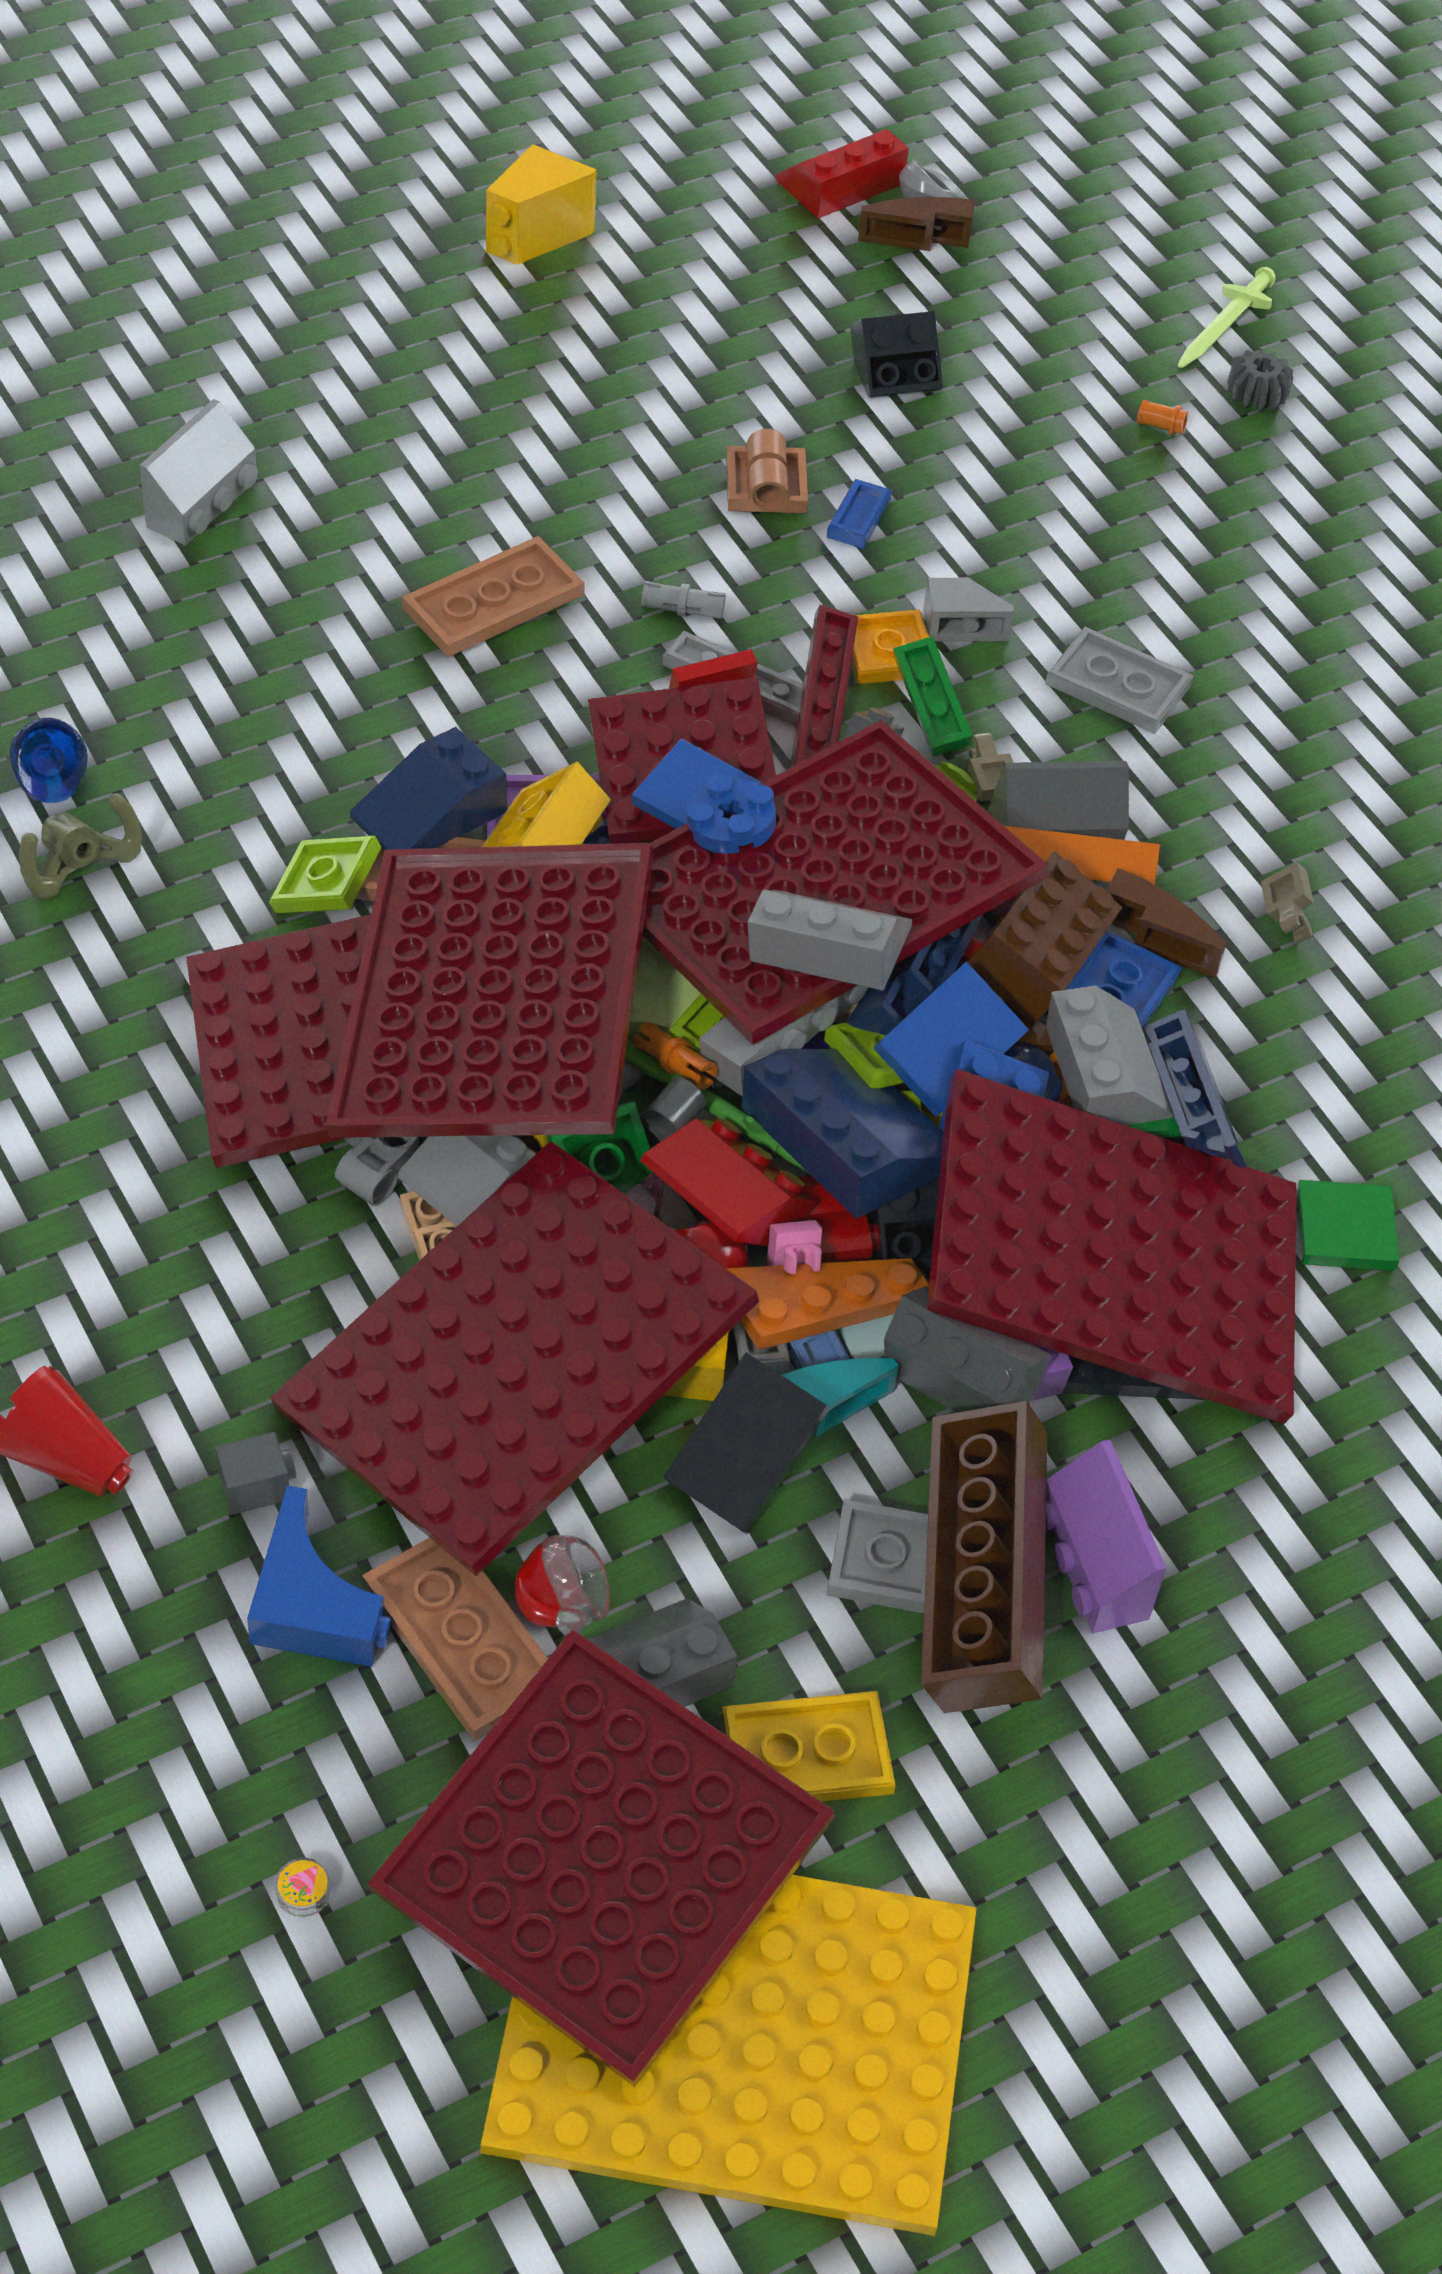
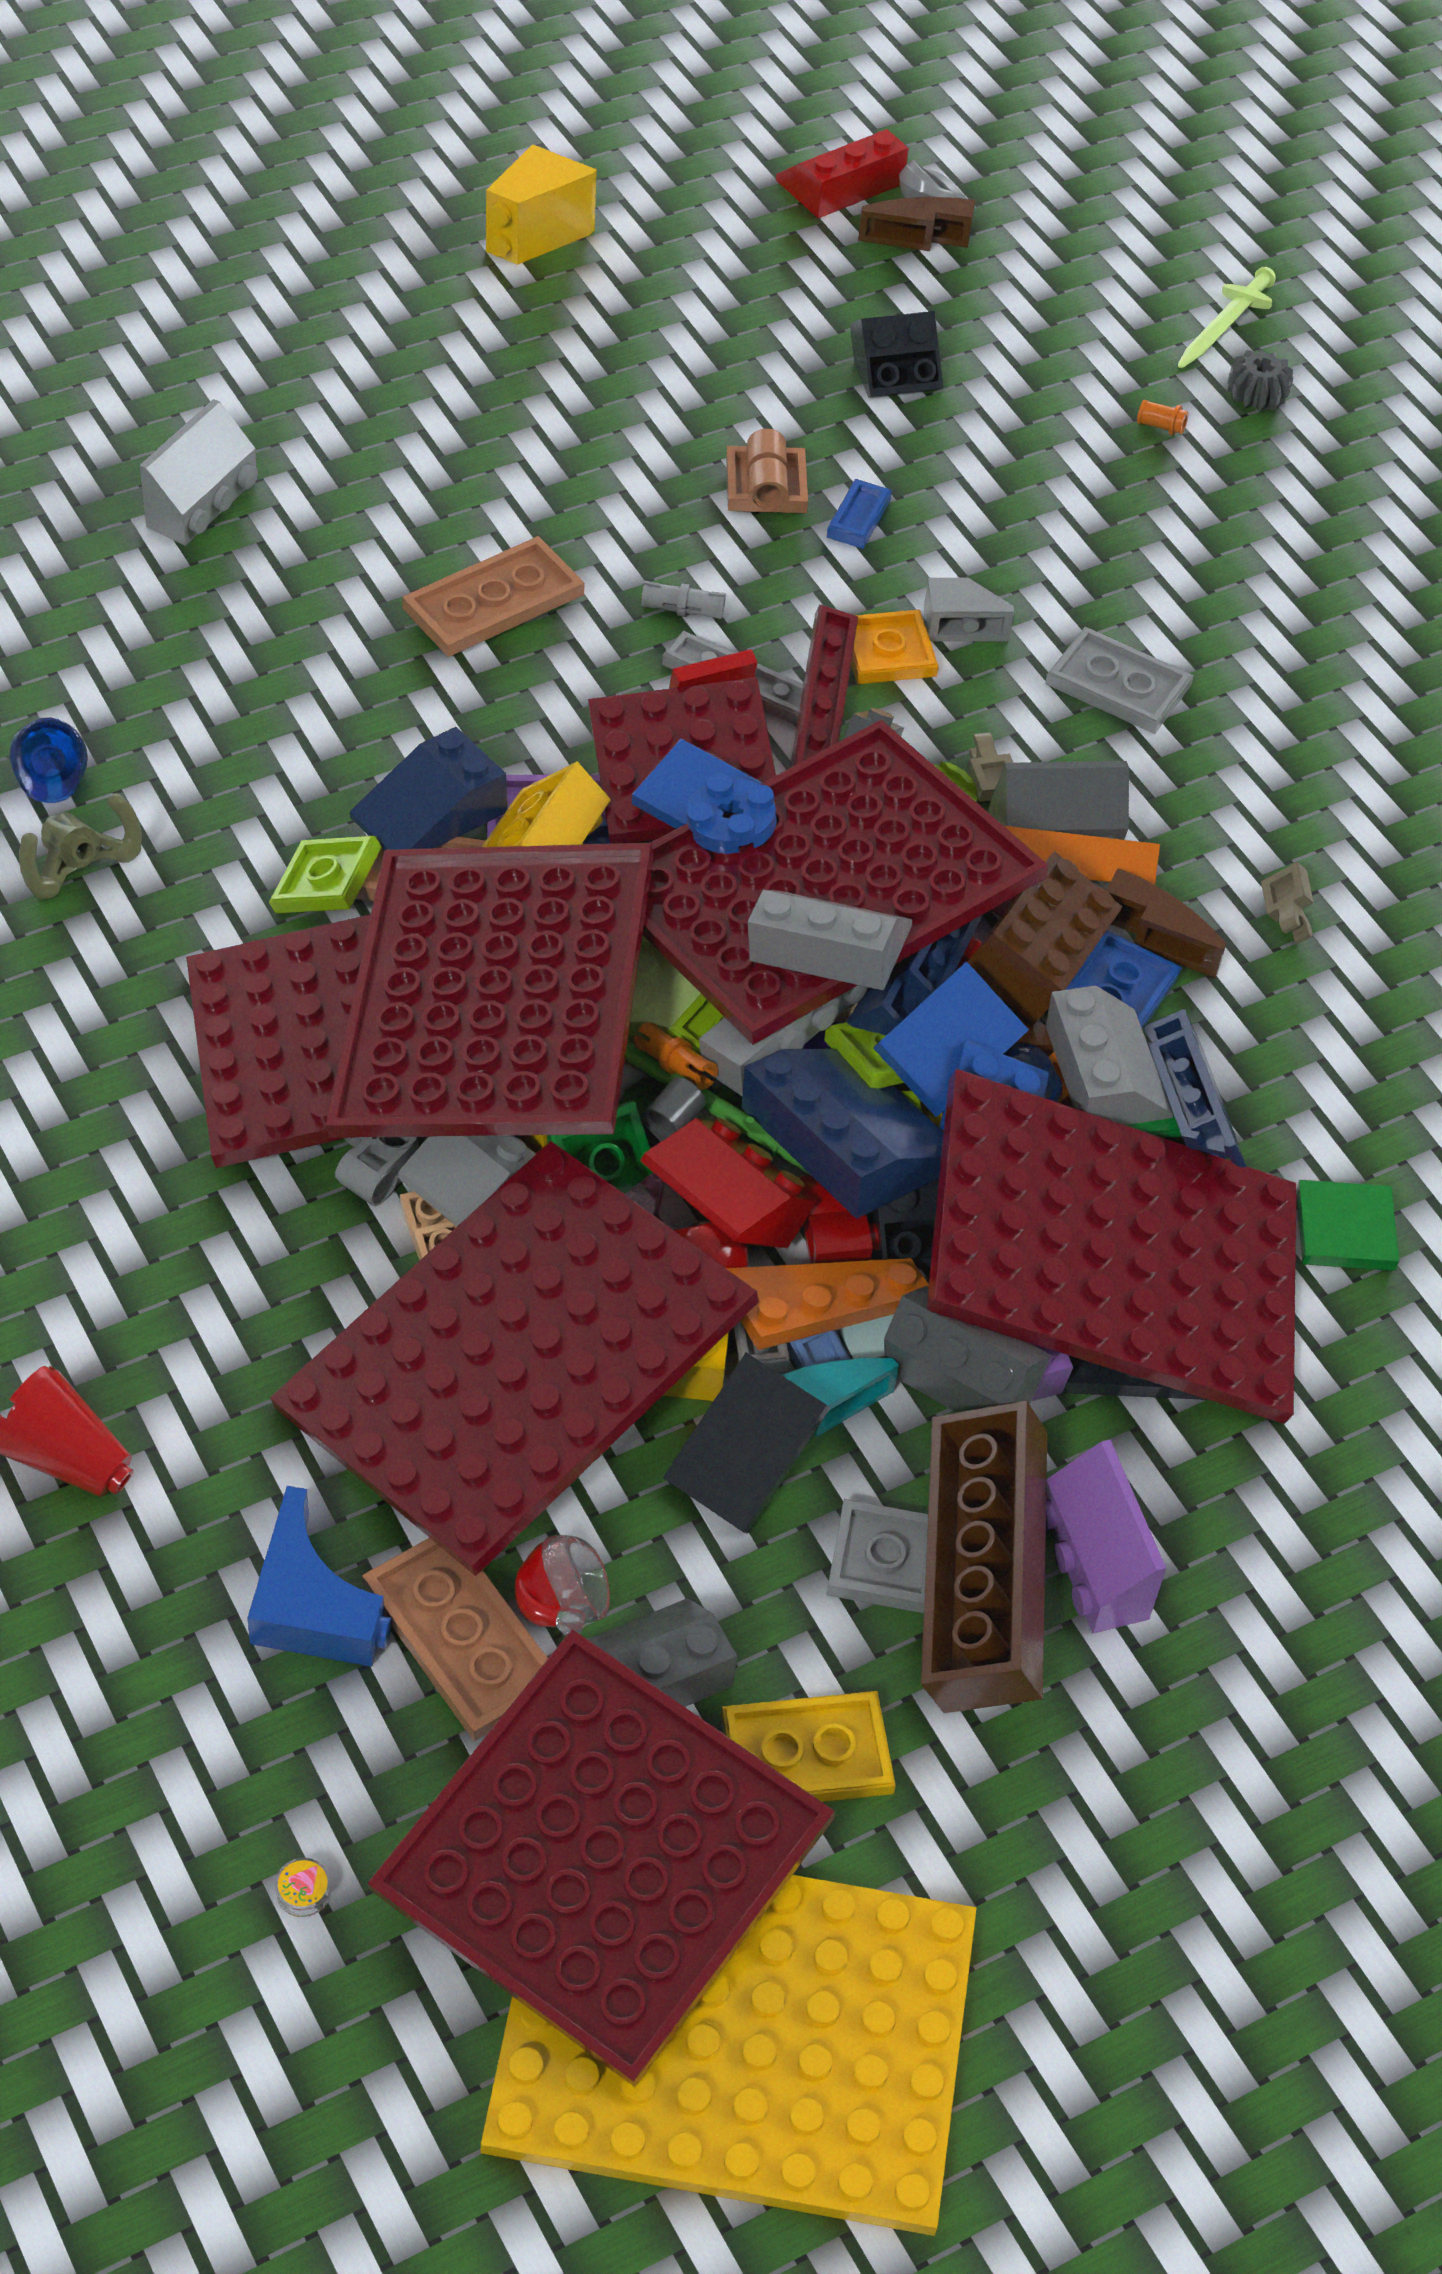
dark grey brick [215,1432,296,1515] -> none
bright pink tile [767,1220,822,1274] -> none
green plate [893,636,973,757] -> none

